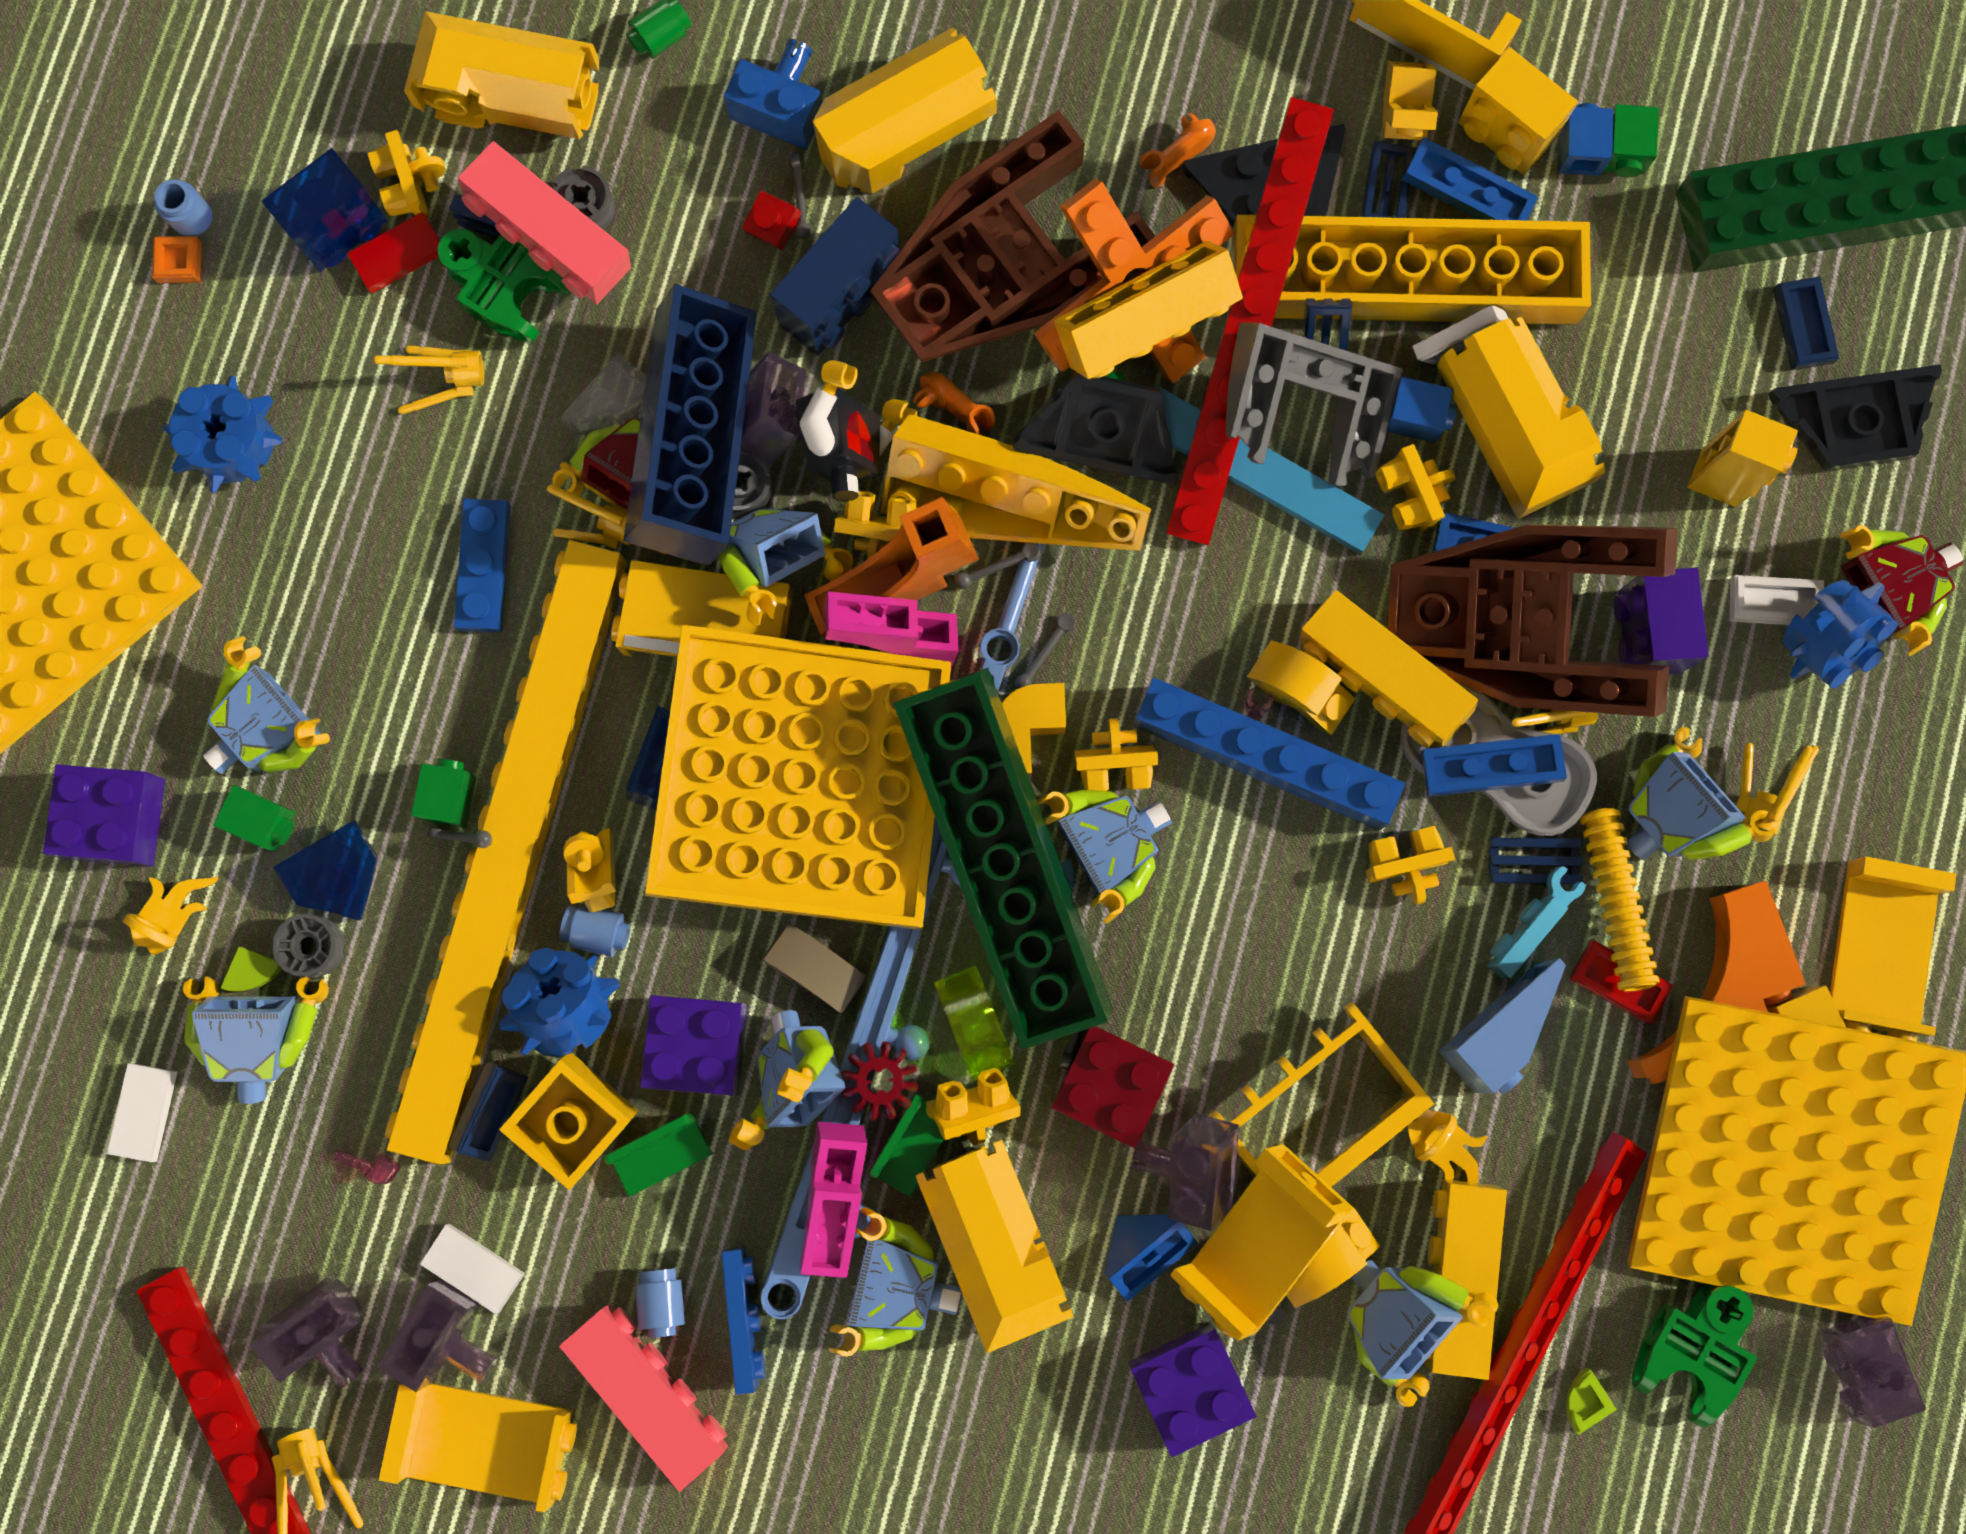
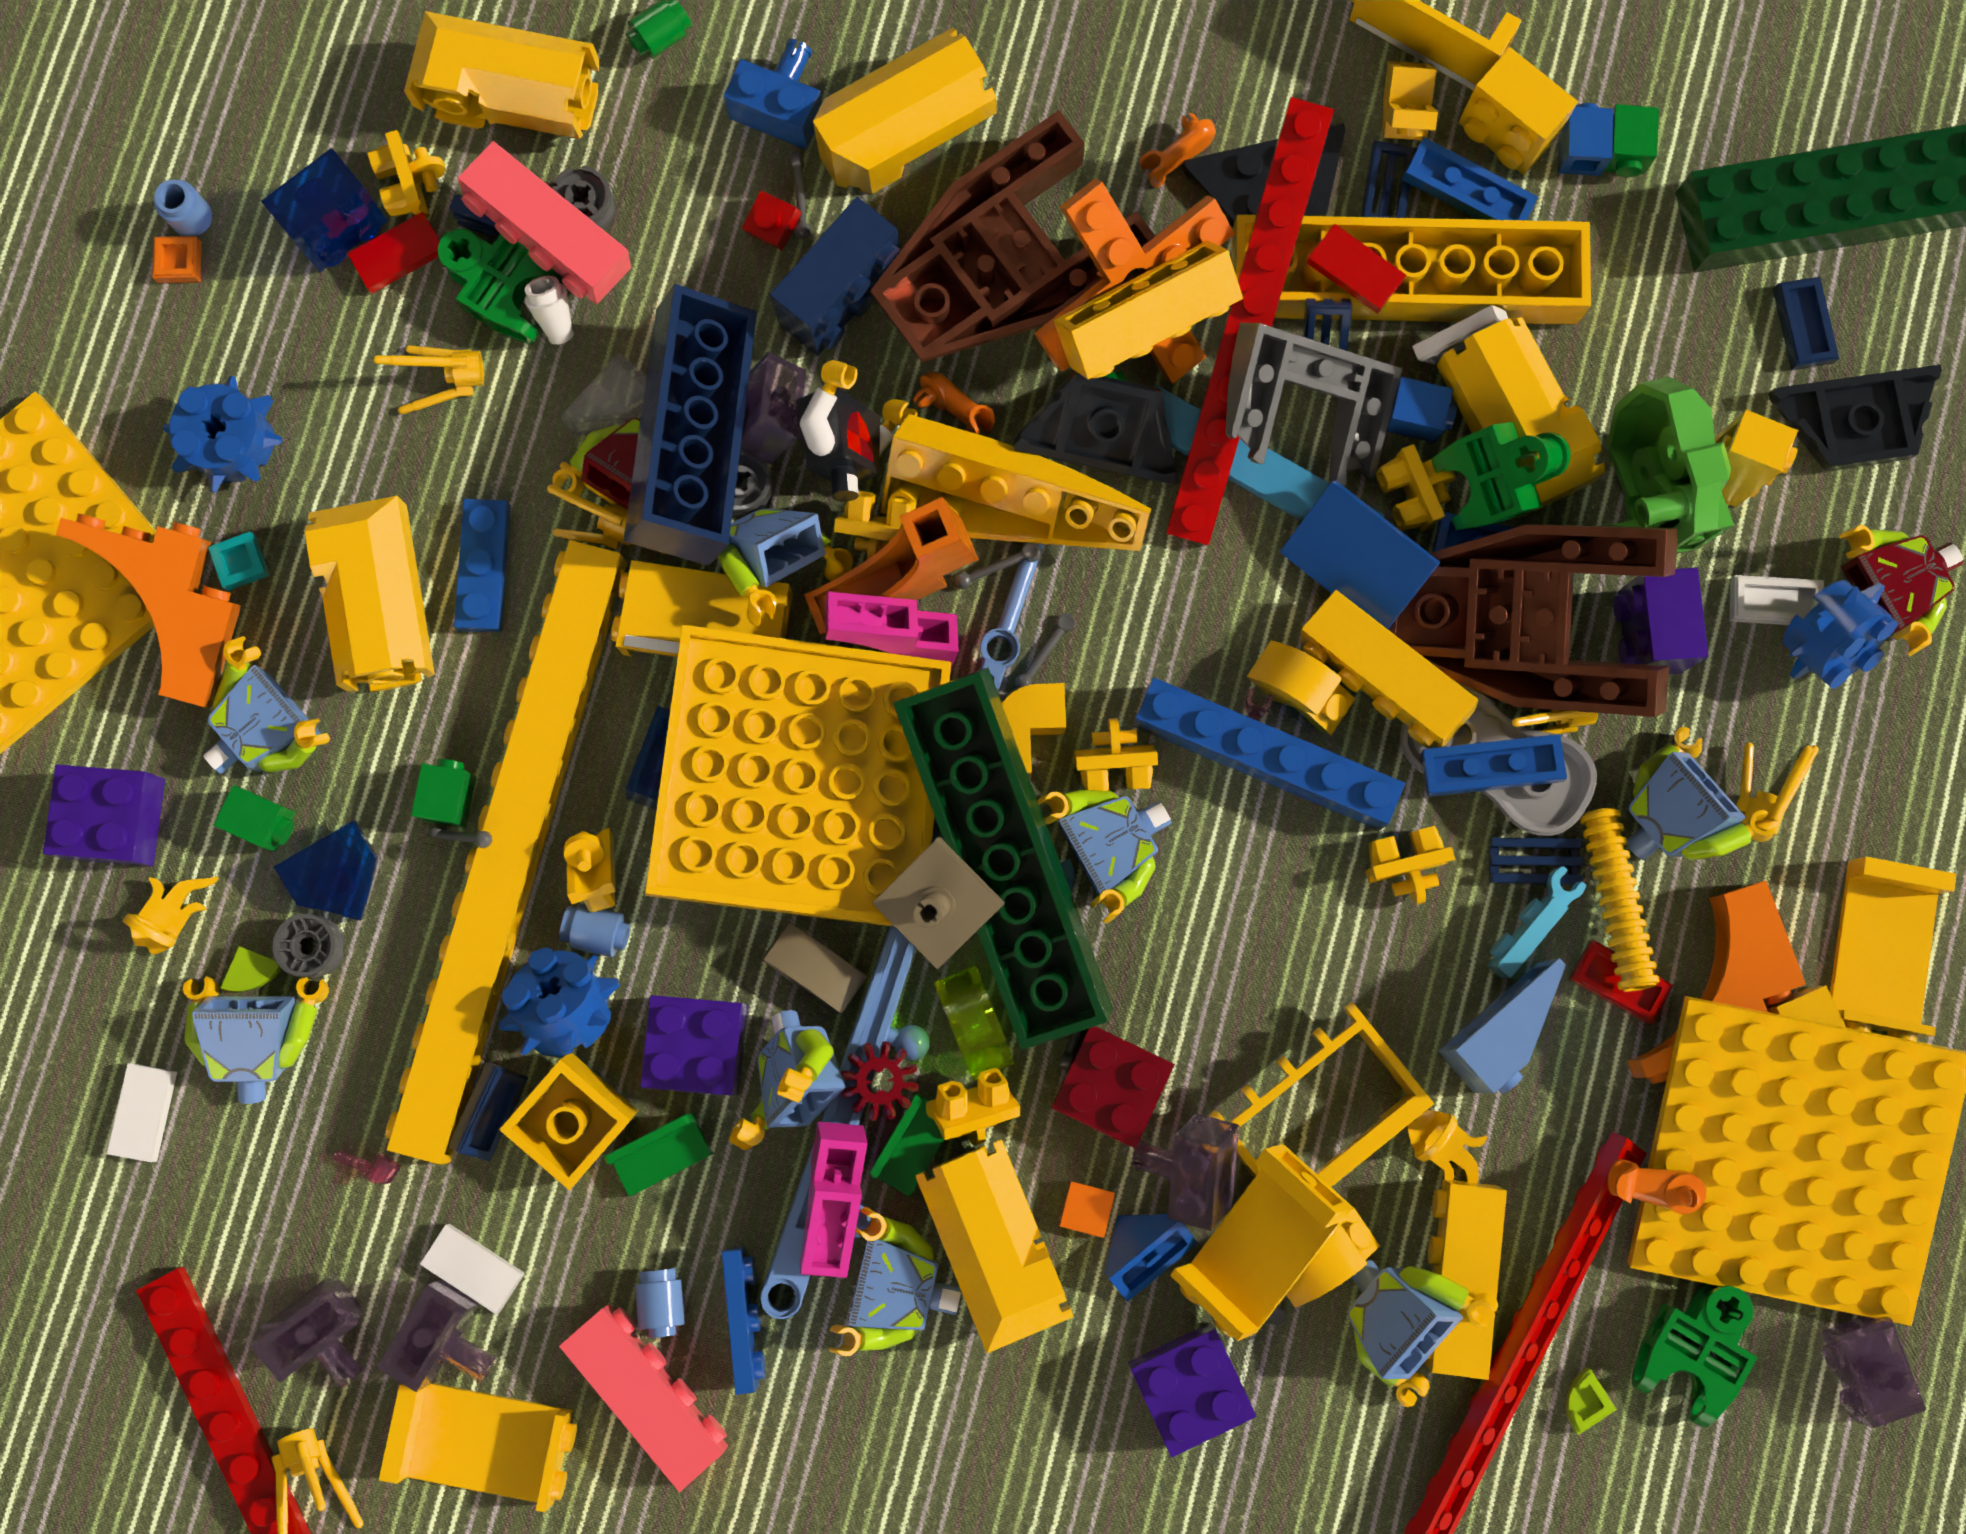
none -> orange arch [56,513,241,707]
none -> teal tile [208,531,270,591]
none -> yellow brick [305,496,435,692]
none -> white cone [524,276,574,345]
none -> dark tan tile [872,837,1005,969]
none -> orange tile [1059,1180,1115,1238]
none -> blue tile [1280,480,1441,629]
none -> red tile [1306,224,1407,314]
none -> green piece [1432,422,1571,530]
none -> bright green brick [1603,377,1734,554]
none -> orange piece [1607,1159,1706,1214]

